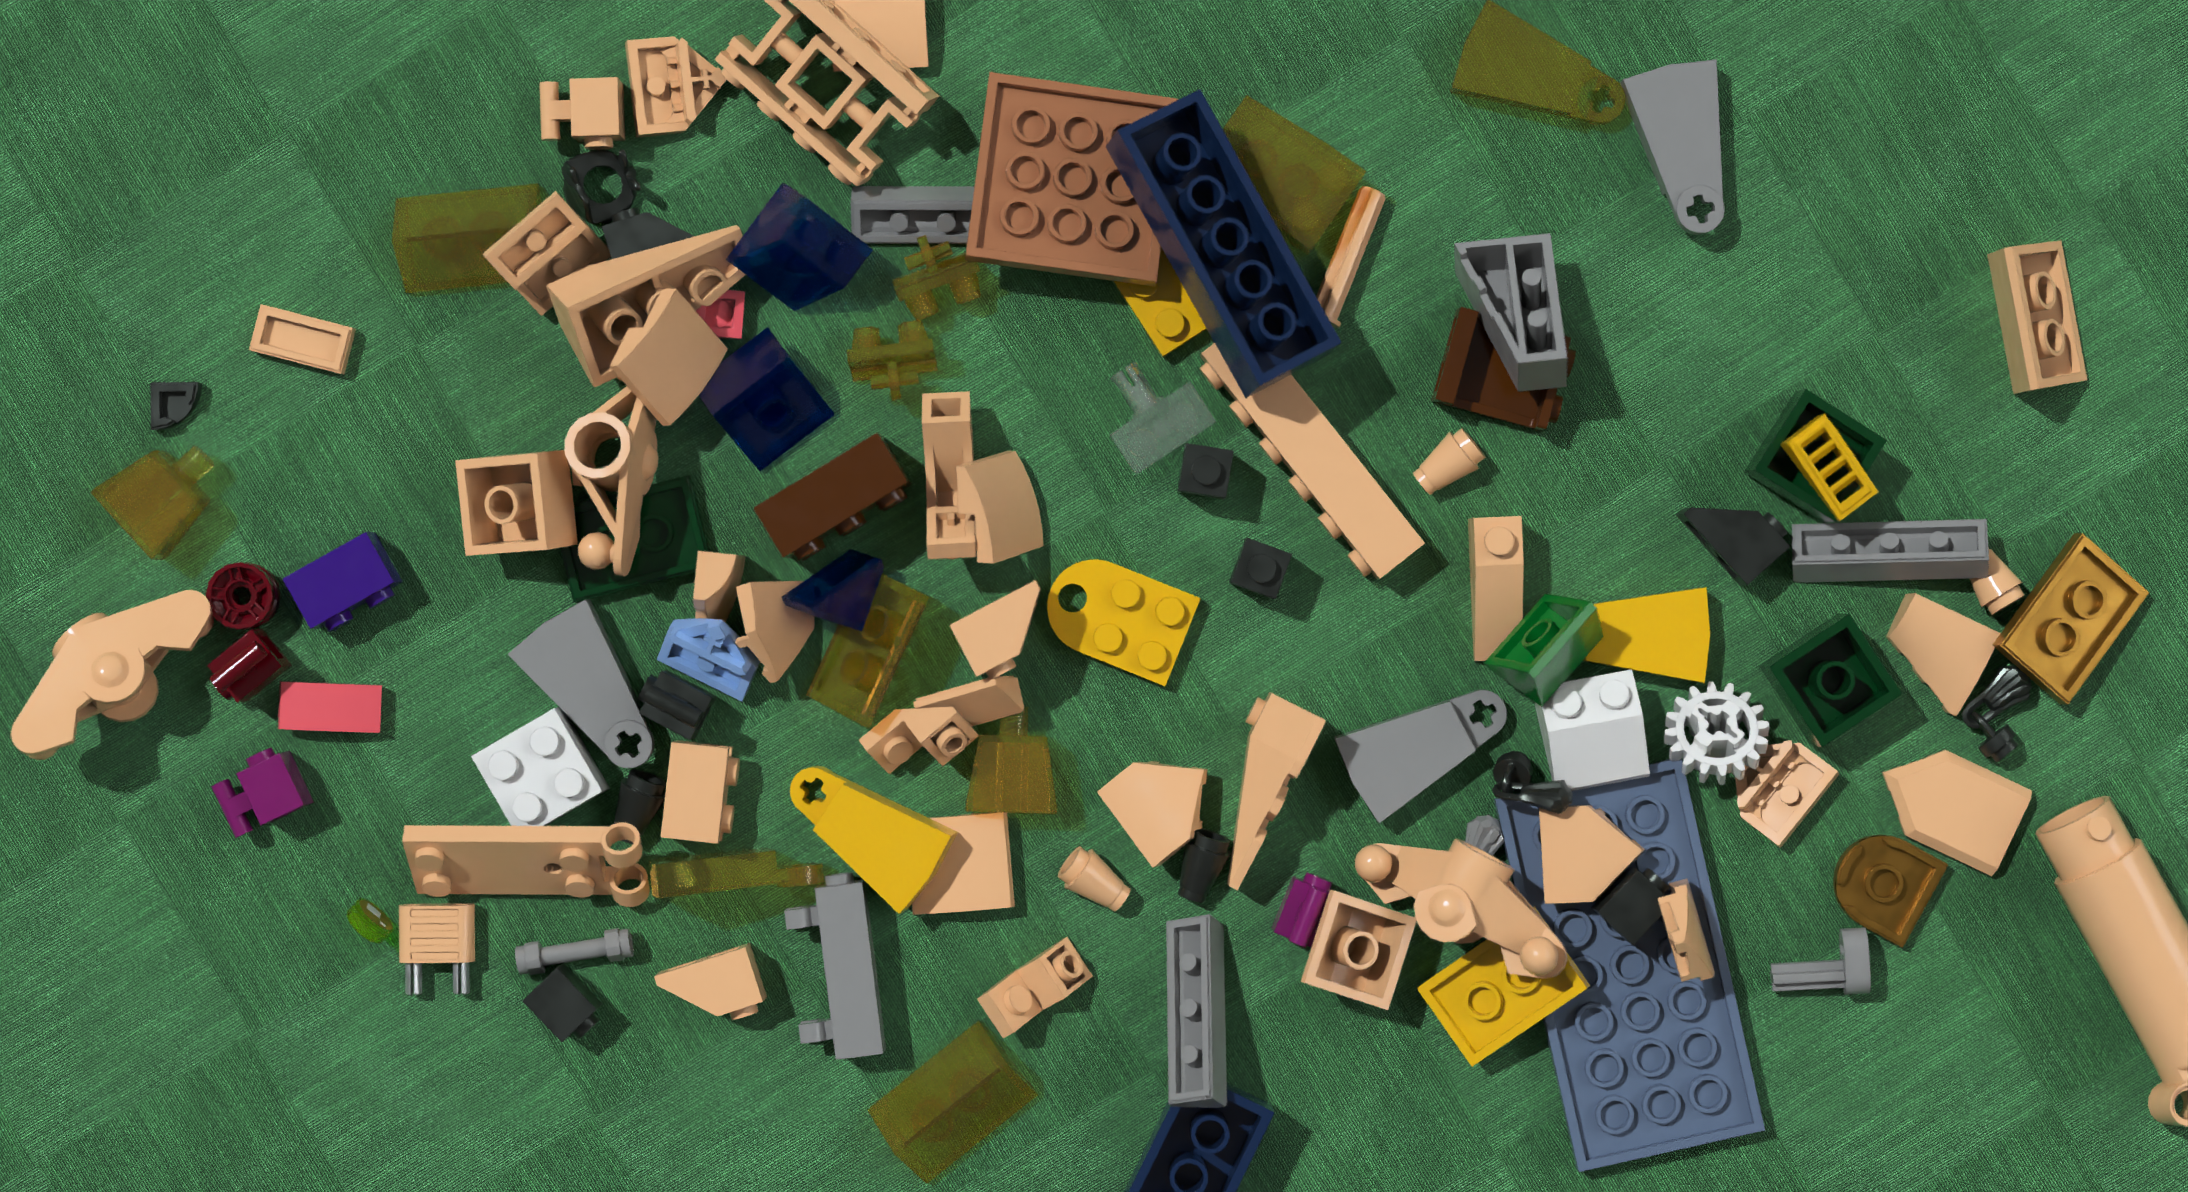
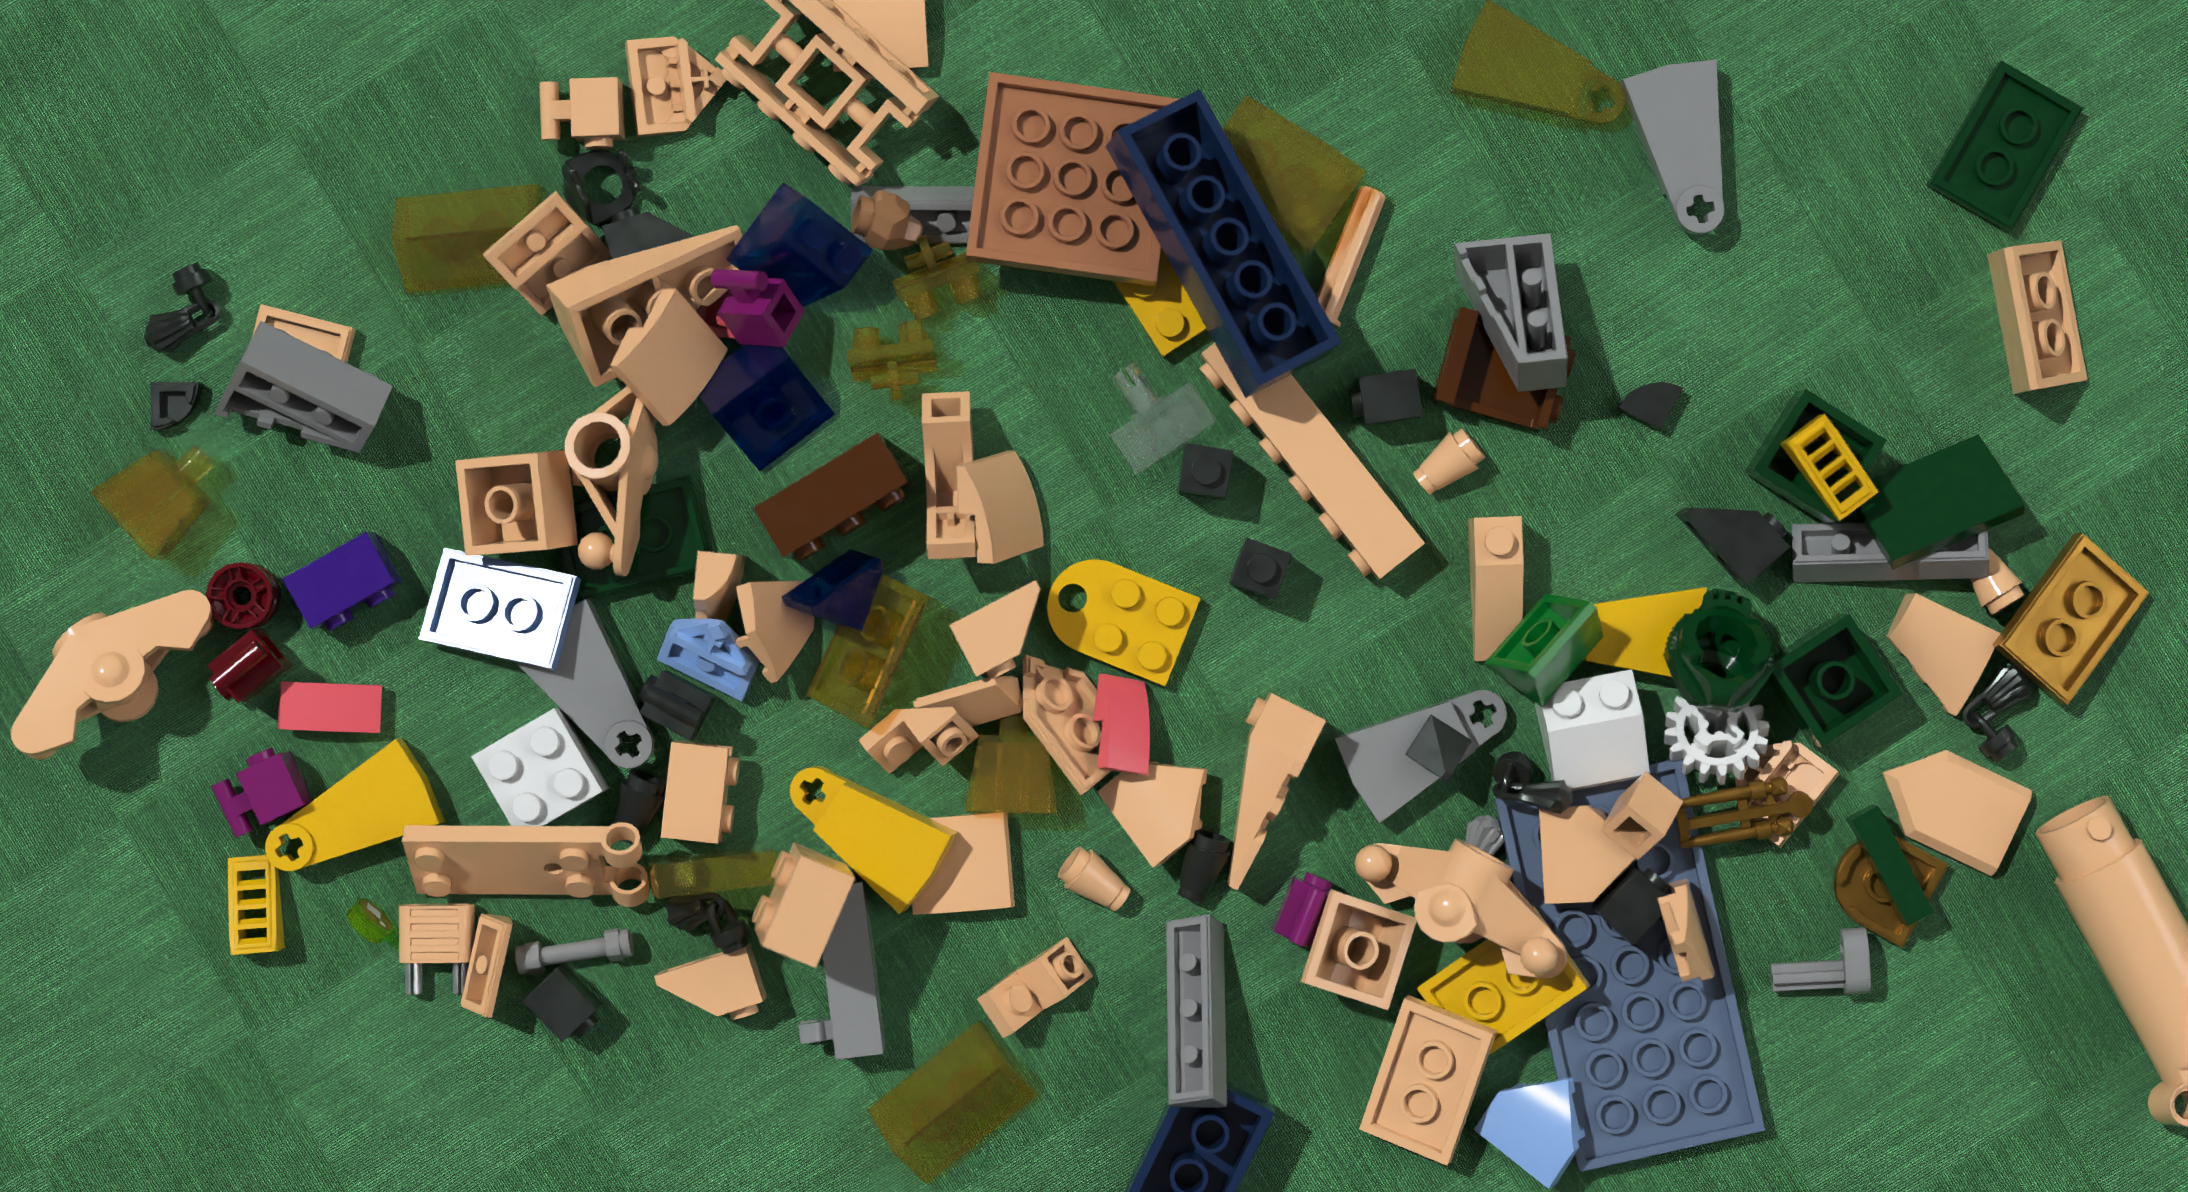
none -> pearl dark grey piece [144,262,220,354]
none -> light grey wedge [213,321,393,453]
none -> yellow slope [228,854,285,955]
none -> yellow piece [265,738,445,871]
none -> tile [419,548,581,671]
none -> light nougat slope [460,913,513,1018]
none -> pearl dark grey piece [666,892,750,954]
none -> magenta brick [711,269,805,347]
none -> light nougat brick [752,842,855,968]
none -> medium nougat rock [851,190,923,250]
none -> light nougat tile [1023,655,1112,795]
none -> coral slope [1093,674,1150,775]
none -> pearl dark grey brick [1349,368,1423,426]
none -> light nougat plate [1359,995,1497,1166]
none -> pearl dark grey slope [1405,714,1472,782]
none -> light blue slope [1474,1077,1585,1189]
none -> light nougat brick [1600,772,1683,860]
none -> pearl dark grey tile [1616,382,1683,431]
none -> dark green helmet [1663,588,1776,713]
none -> pearl gold piece [1676,776,1813,849]
none -> dark green piece [1846,804,1934,926]
none -> dark green tile [1855,435,2024,570]
none -> dark green tile [1926,60,2083,233]

